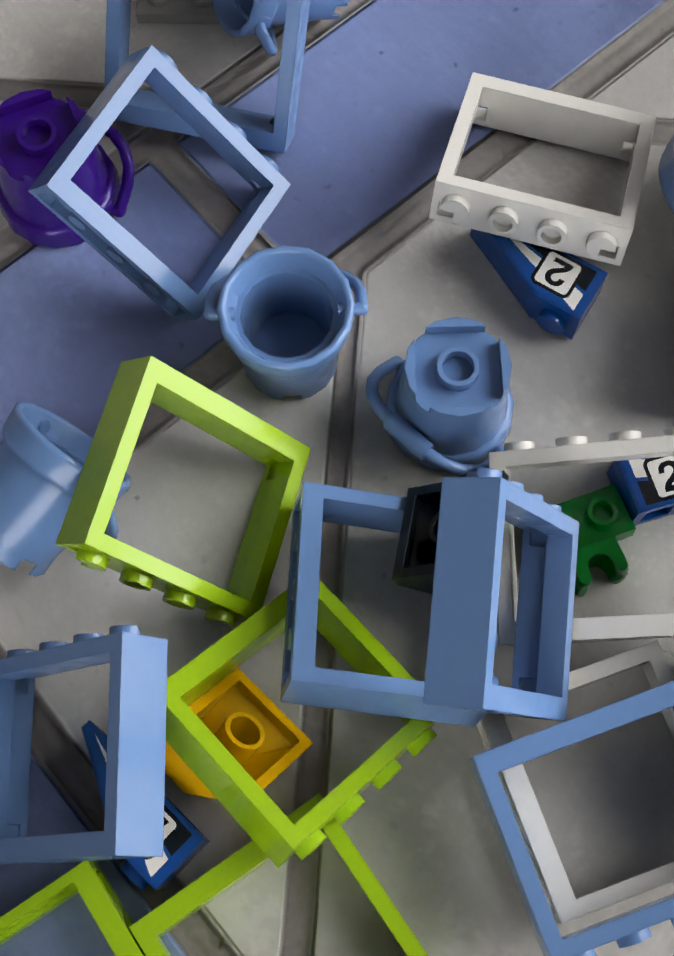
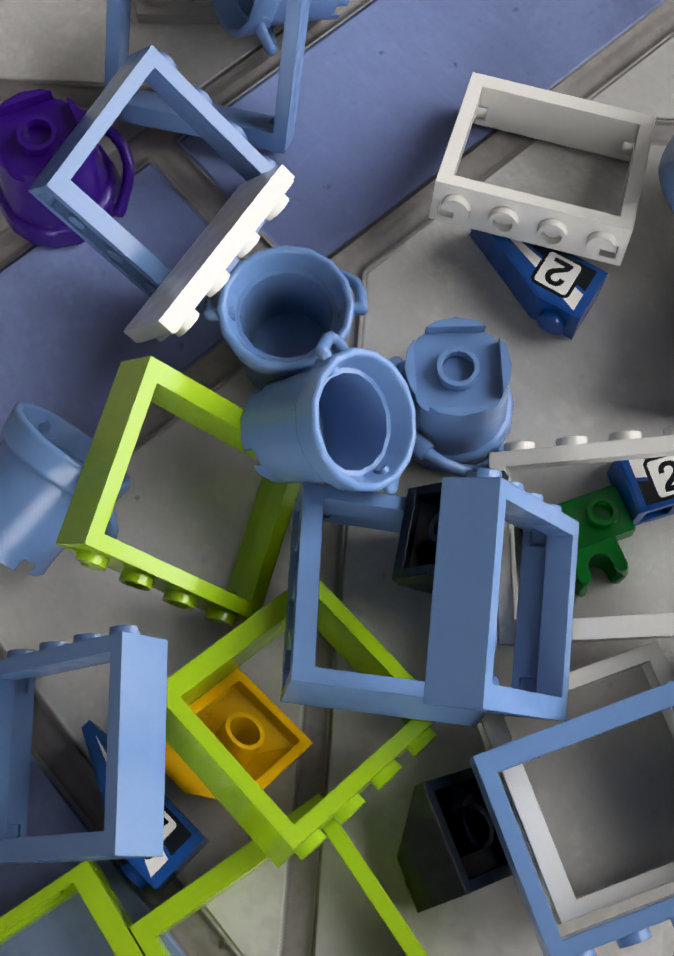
none -> white tile [123,164,295,343]
none -> medium blue piece [241,331,417,495]
none -> black slope [397,767,512,913]

